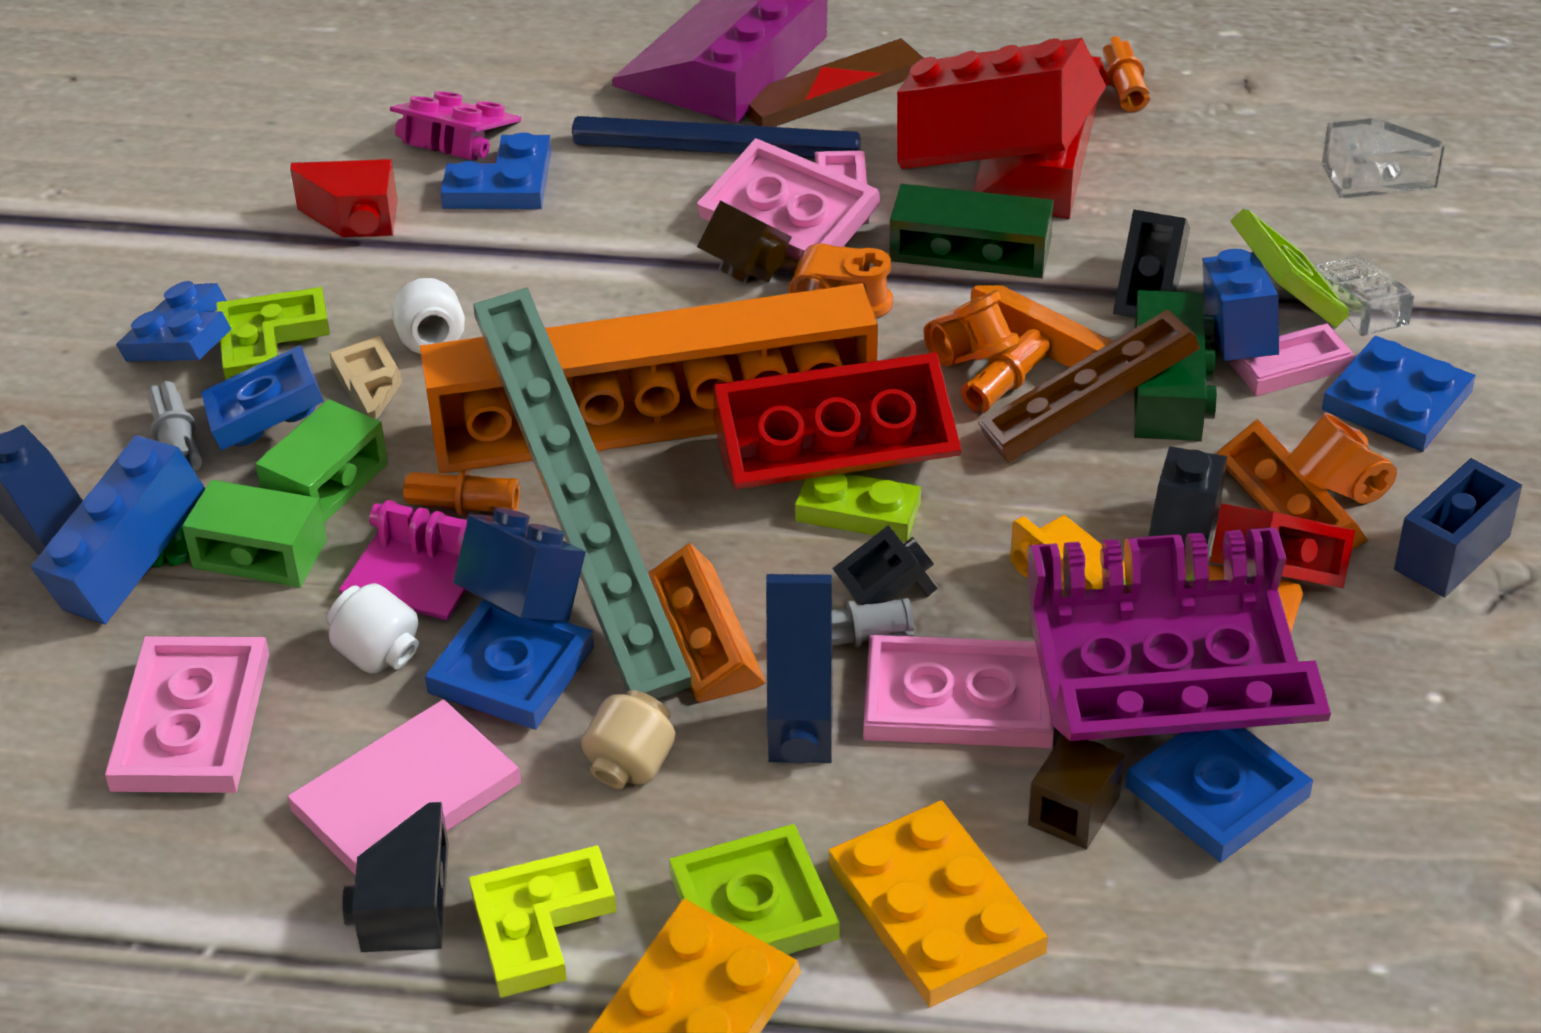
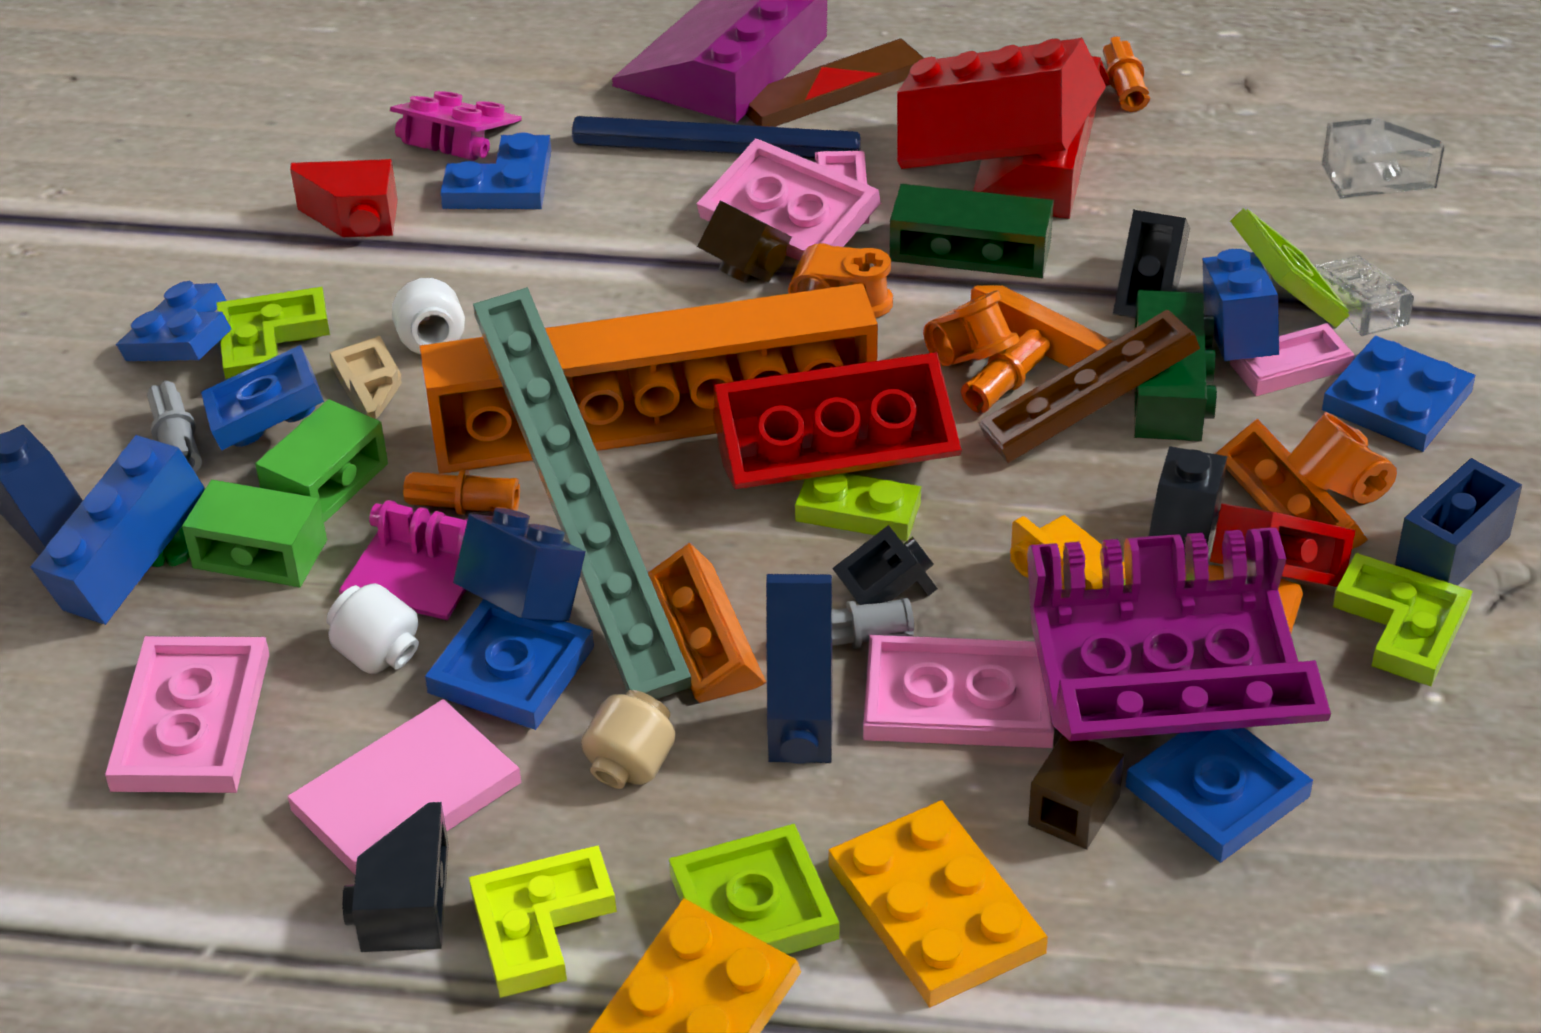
none -> lime plate [1333,553,1473,687]

